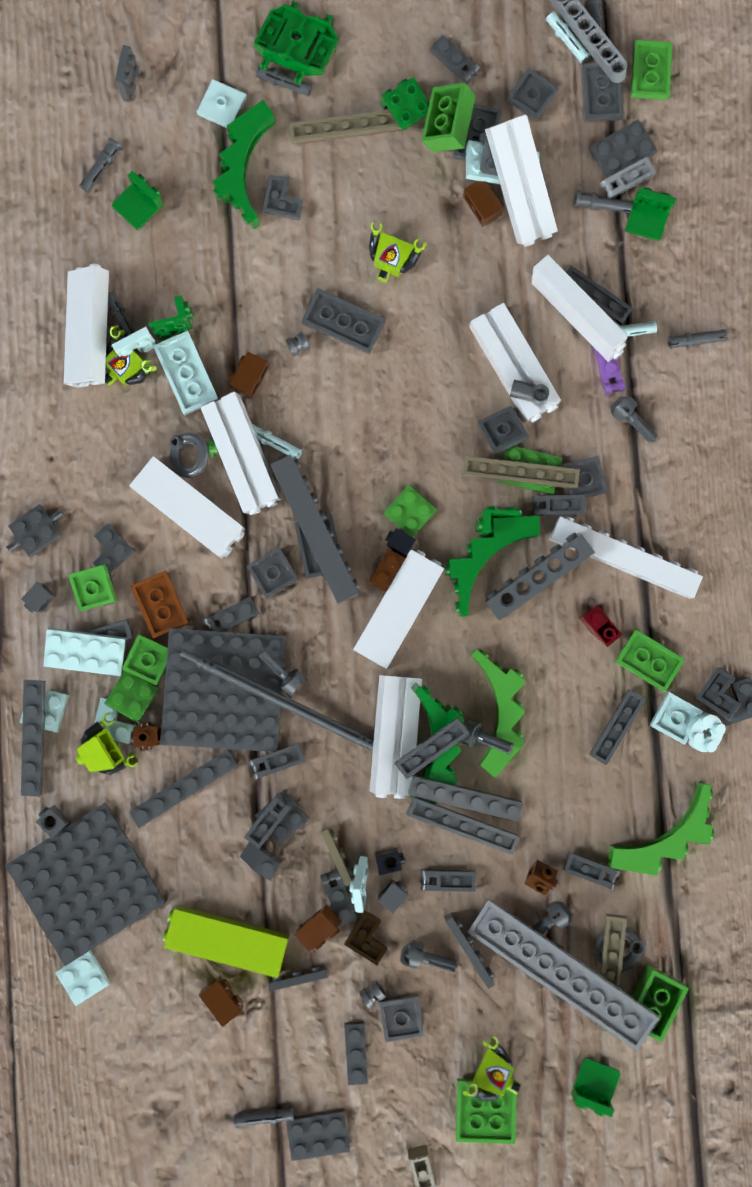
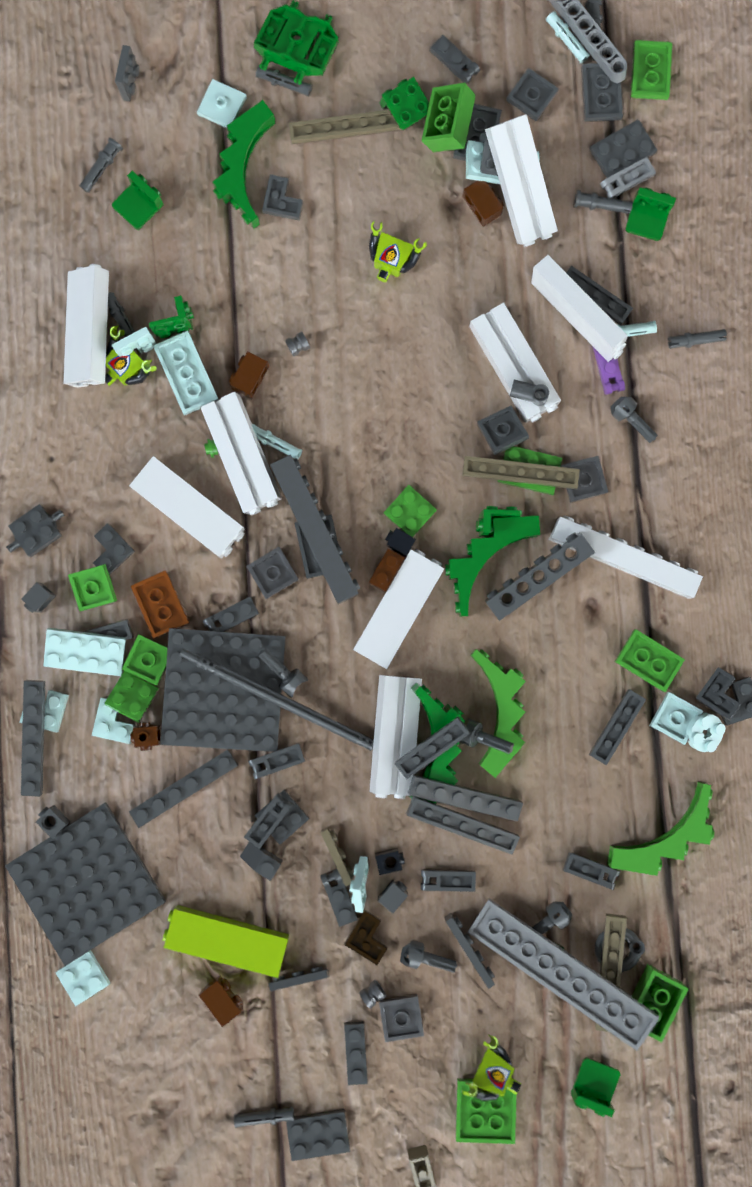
lime torso [76,712,138,775] -> none
dark grey piece [170,432,209,478] -> none
reddish brown brick [294,904,342,952] -> none
dark grey plate [301,288,386,355] -> none
reddish brown brick [524,860,558,895] -> none
dark grey plate [532,495,586,516] -> none
dark red slope [579,605,622,647] -> none

